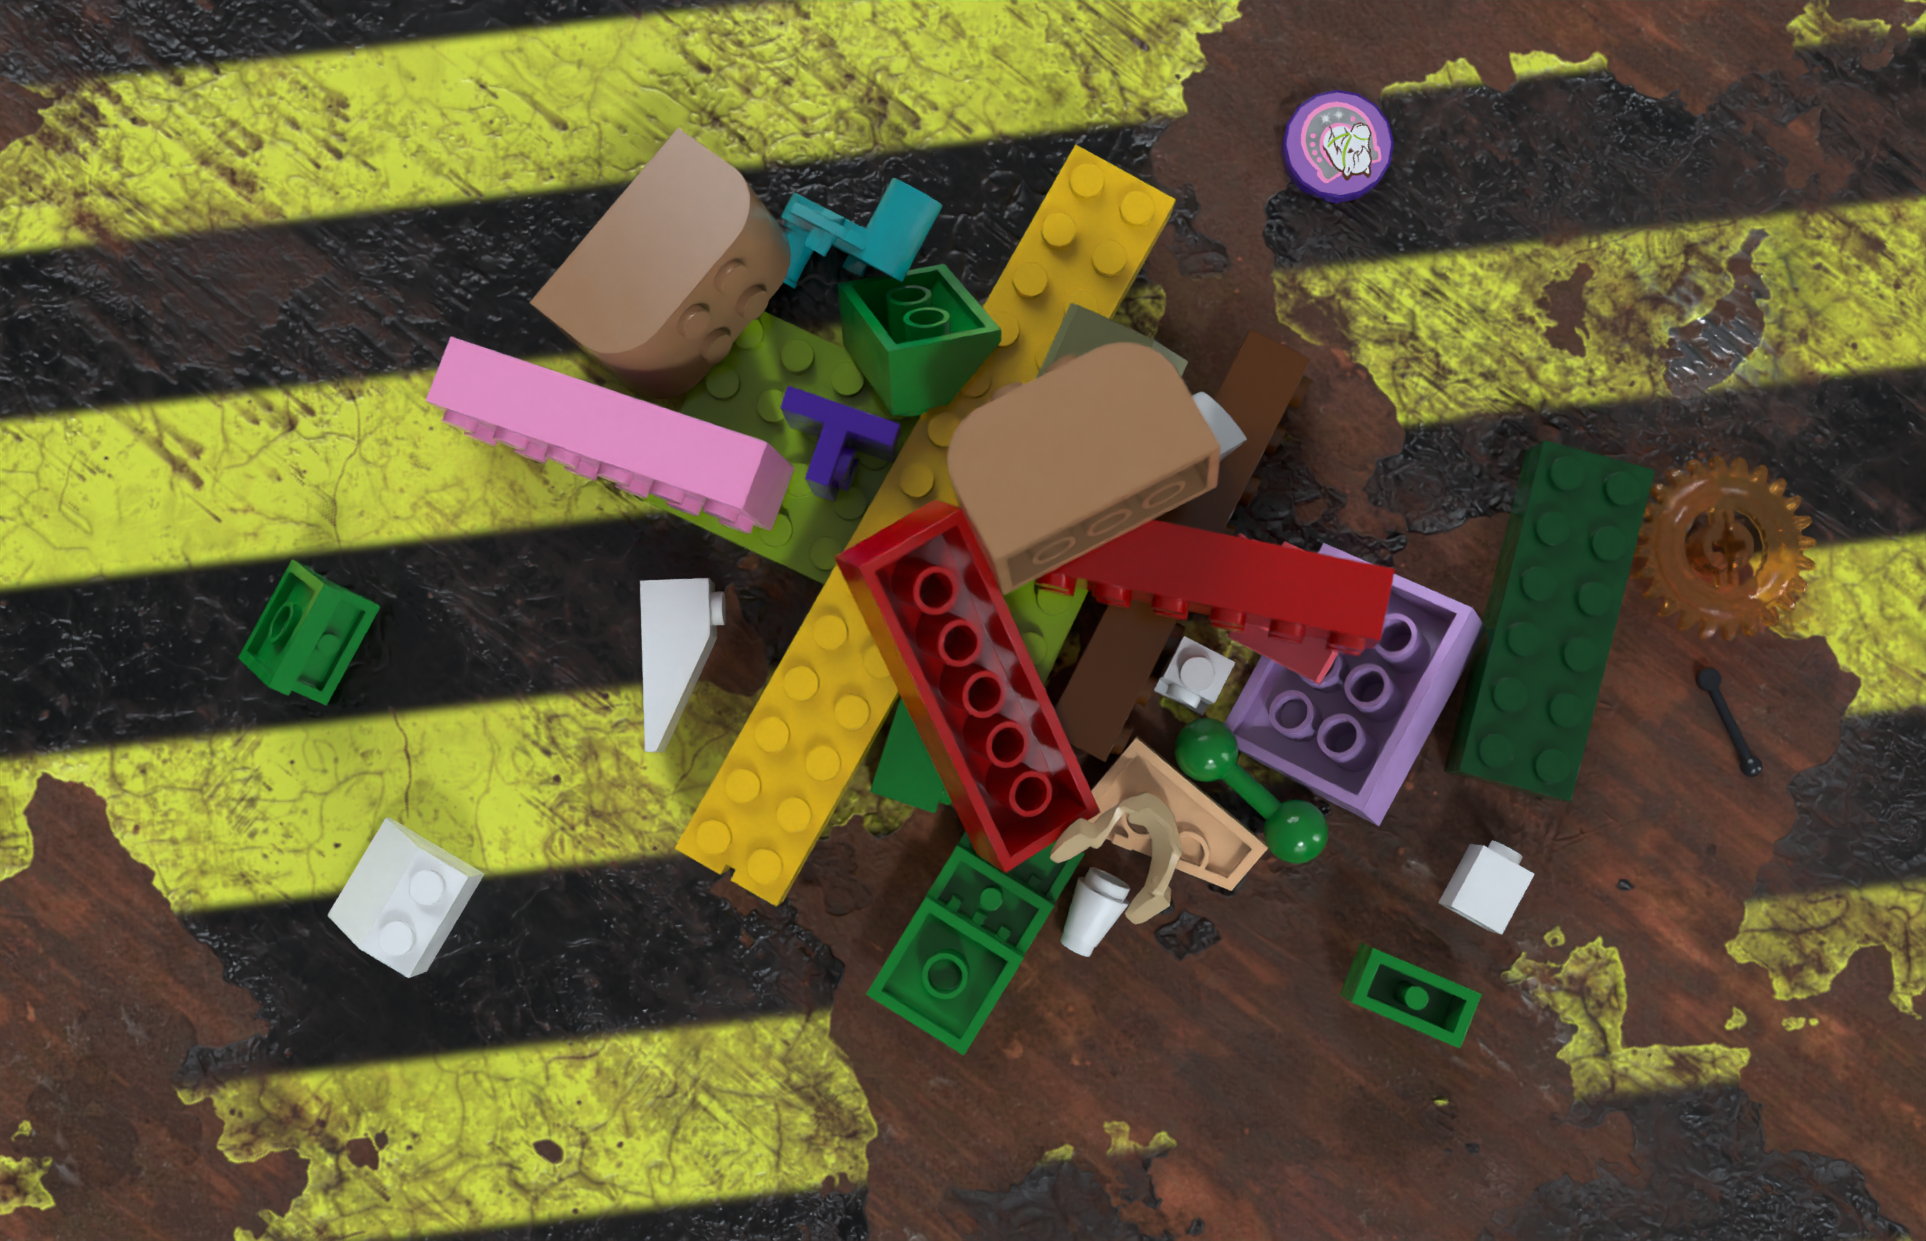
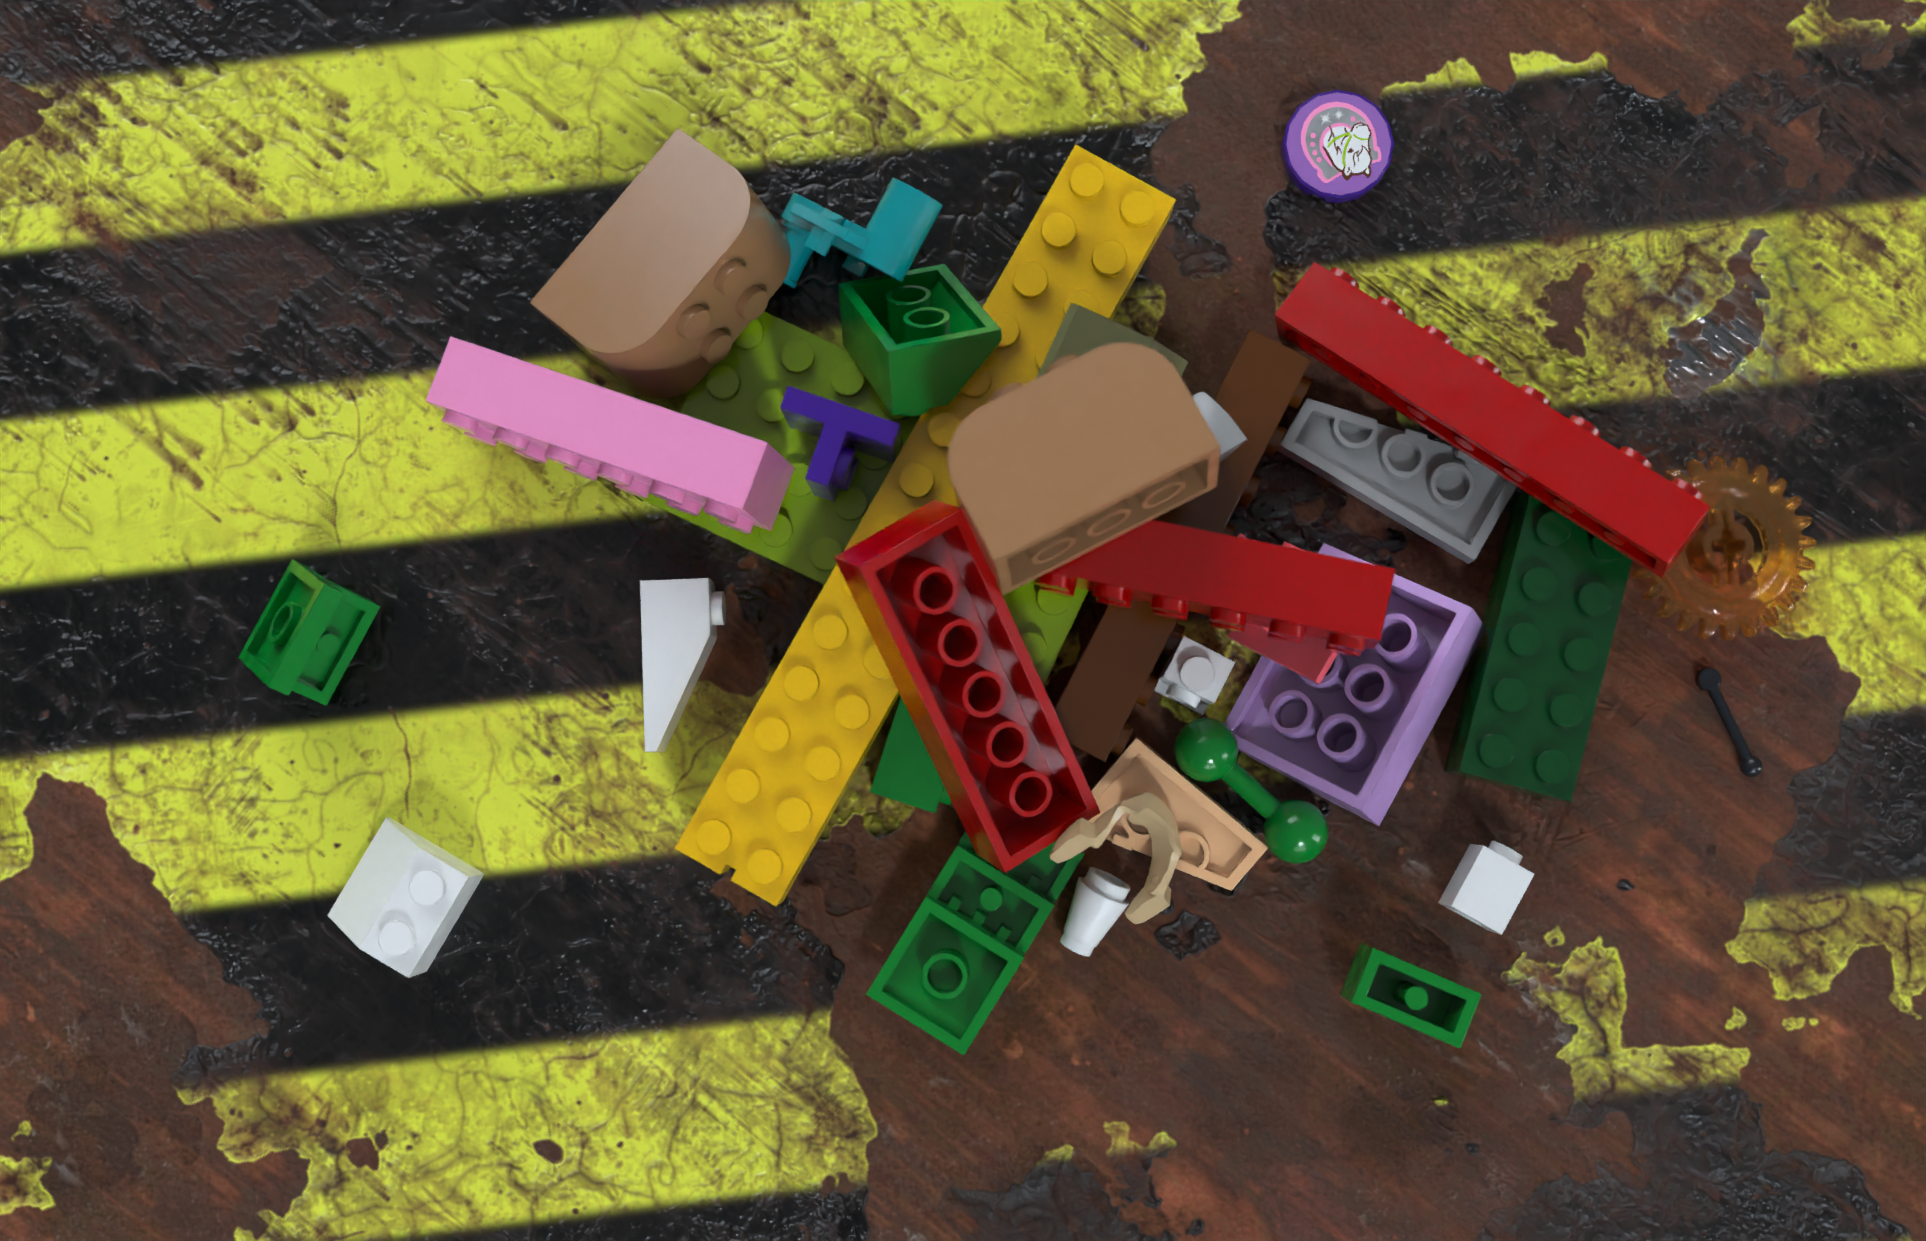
none -> red brick [1274,262,1711,578]
none -> light grey wing [1277,398,1517,564]

